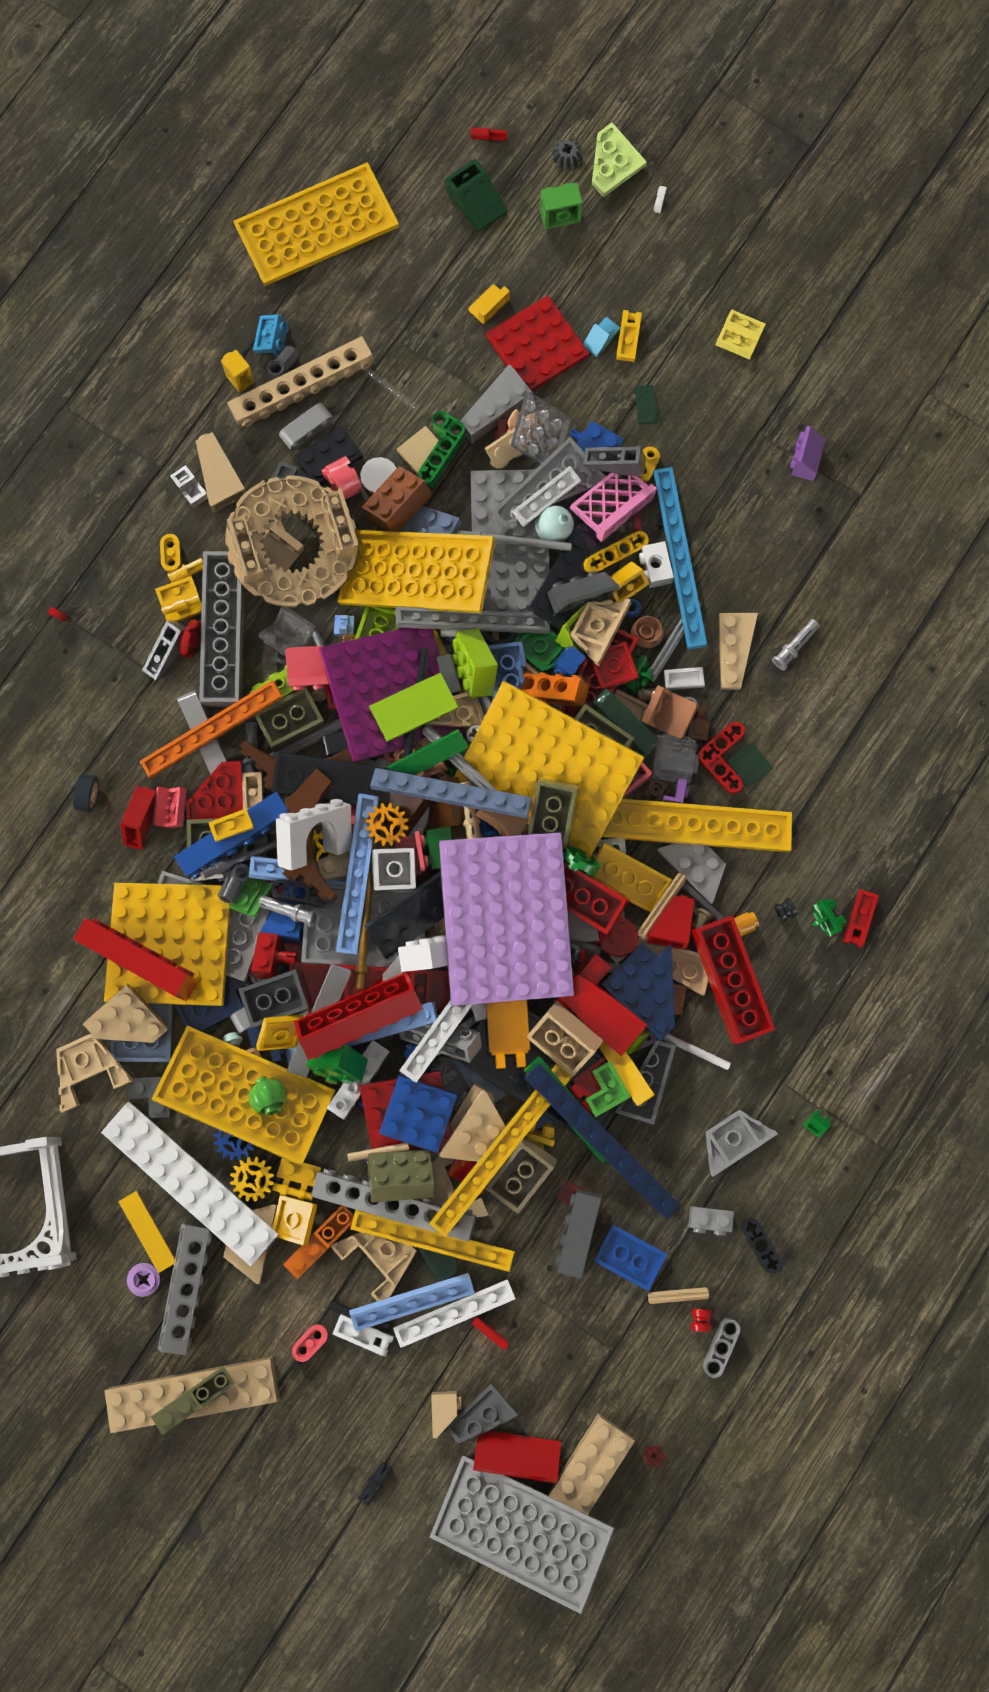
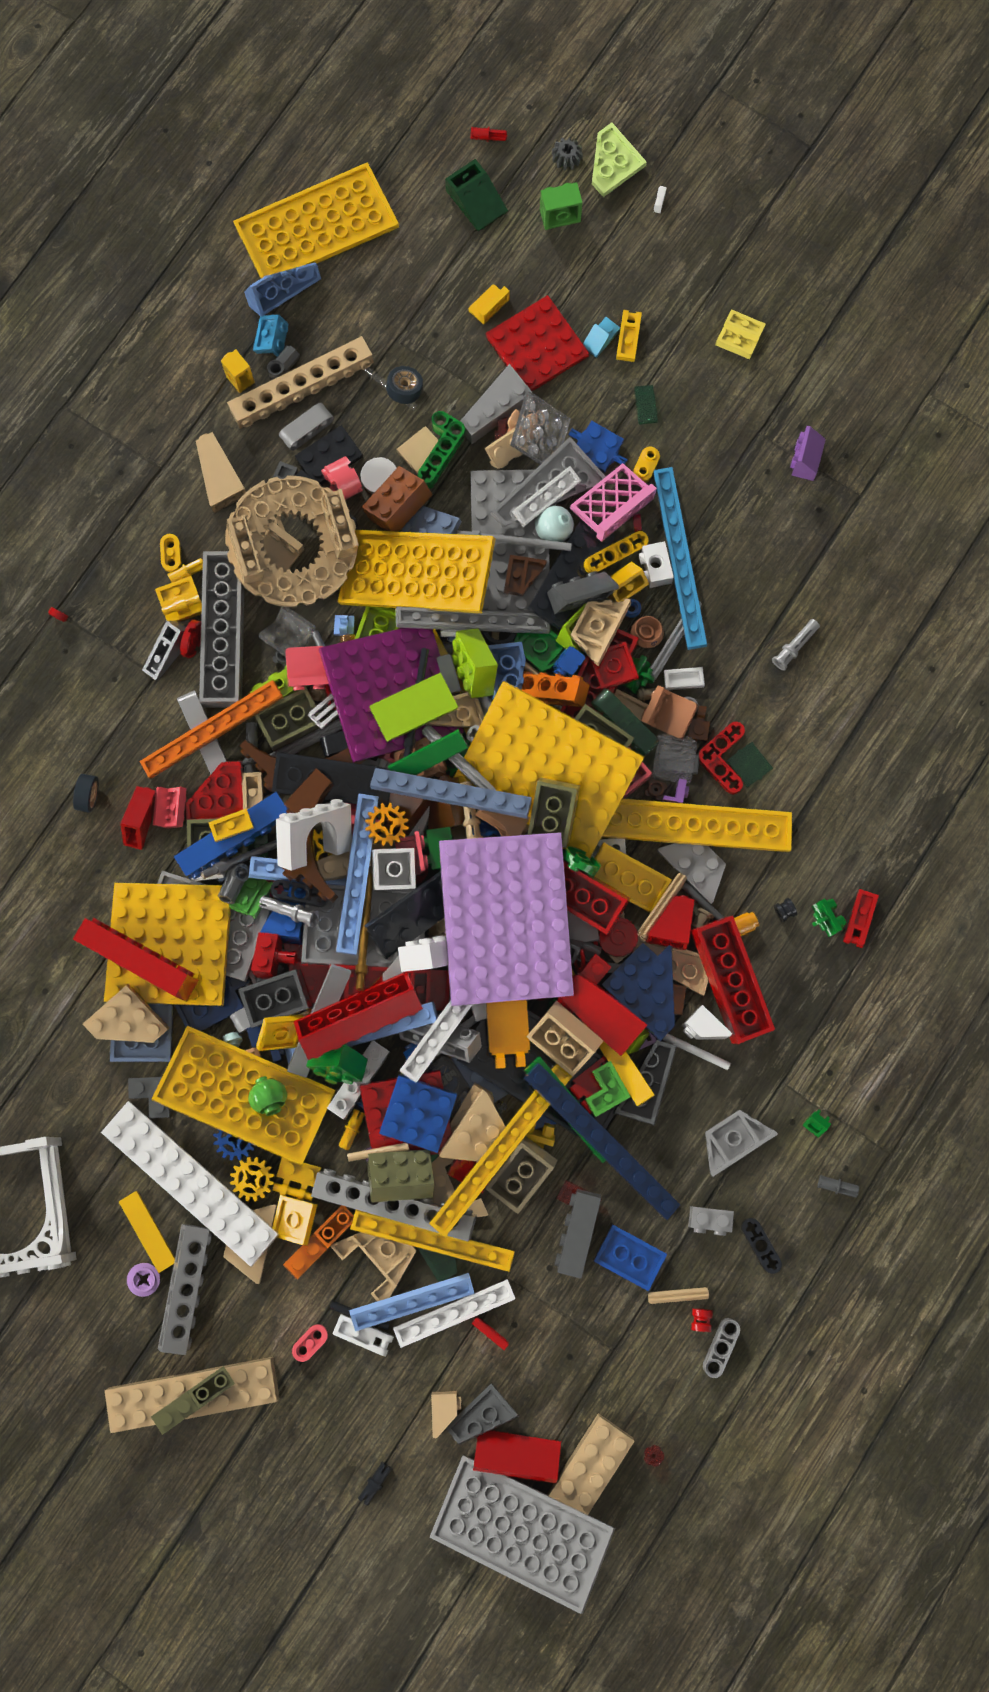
tan wing [56,1034,133,1113] -> none
light grey slope [170,465,208,508] -> none
dark grey slope [583,446,646,475] -> none
tan wing [719,613,758,690] -> none
none -> medium blue wedge [244,262,321,317]
none -> white tile [308,694,338,729]
none -> yellow axle [339,1109,365,1150]
none -> black wheel [386,366,423,404]
none -> reddish brown wing [504,555,547,596]
none -> white slope [682,1005,732,1040]
none -> dark grey axle [817,1175,859,1197]

